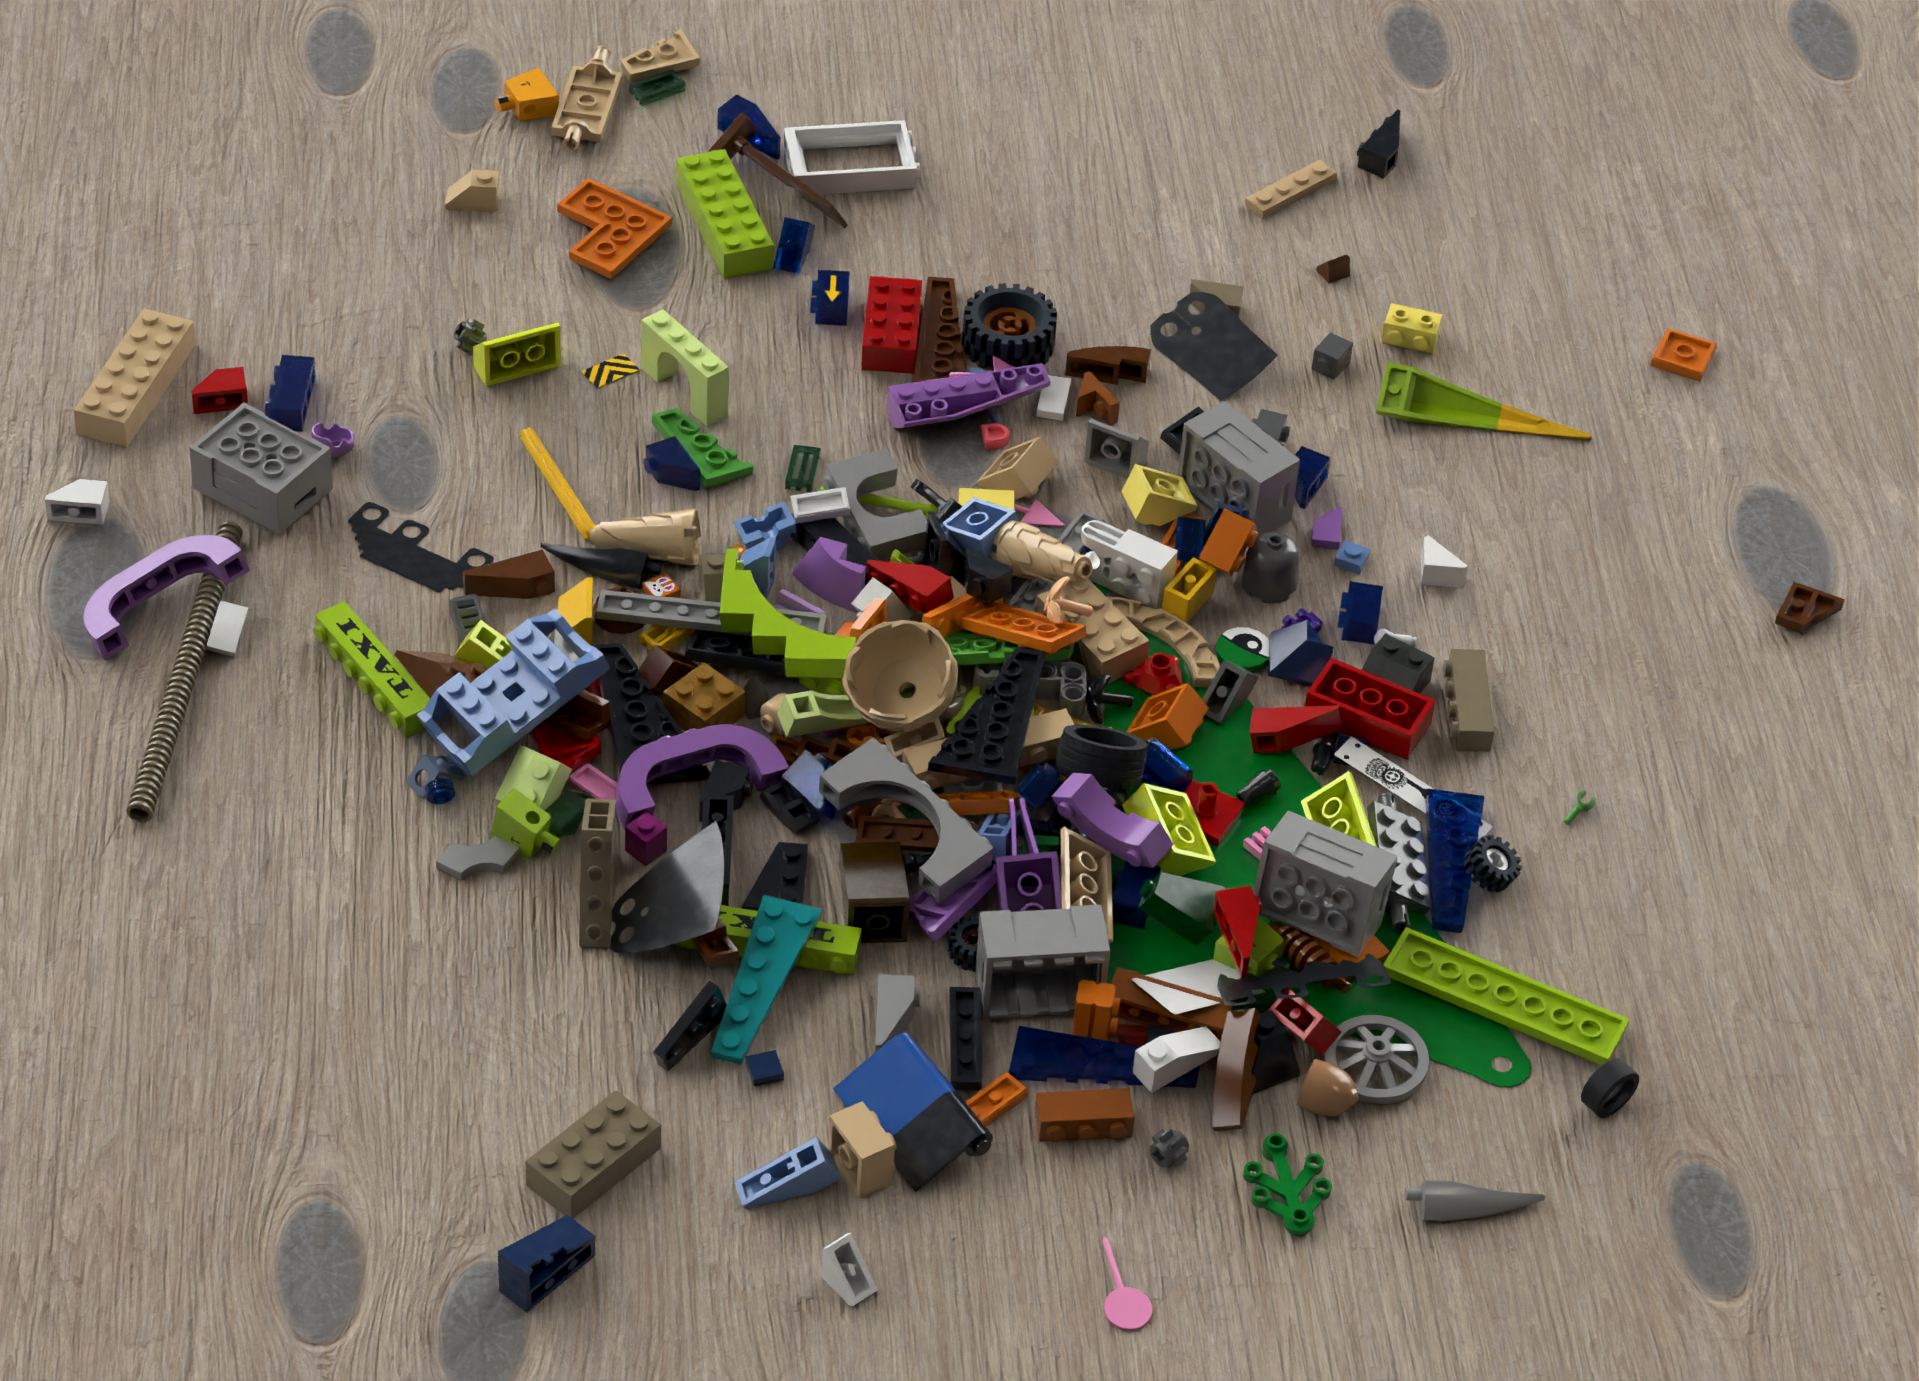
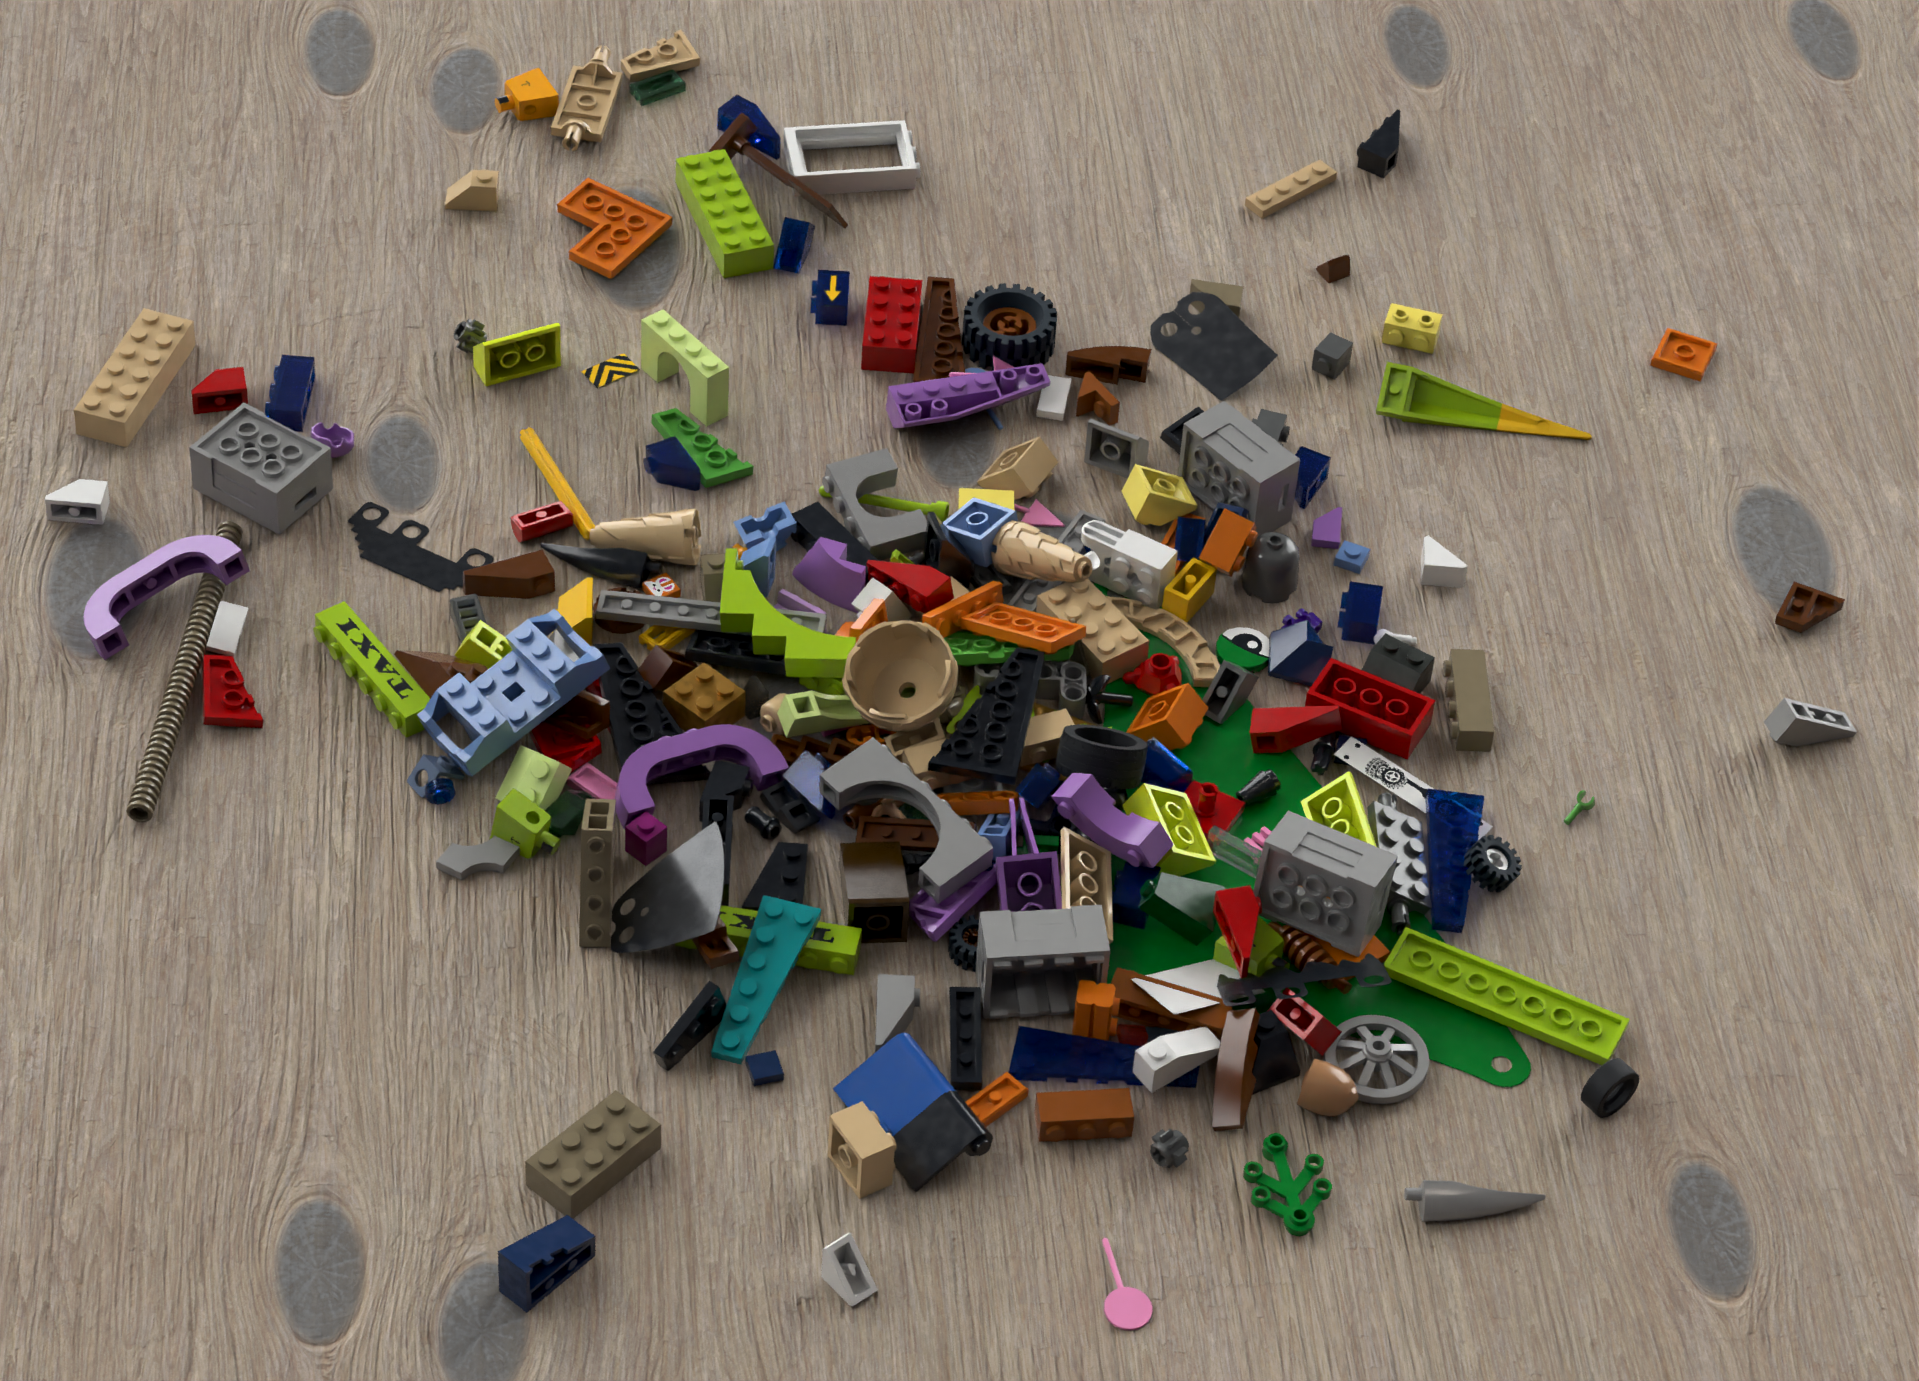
medium blue slope [734,1137,841,1209] -> none
clear green tile [785,445,821,493] -> none
white tile [791,487,851,524] -> none
black brick [910,478,962,523] -> none
black slope [963,547,1013,604] -> none
coral tile [980,423,1010,450] -> none
light nougat plant [1044,576,1092,624] -> none
none -> red wing [202,654,264,728]
none -> red brick [510,501,573,543]
none -> black pin [744,806,782,840]
none -> clear tile [1207,825,1262,878]
none -> light grey slope [1764,698,1857,747]

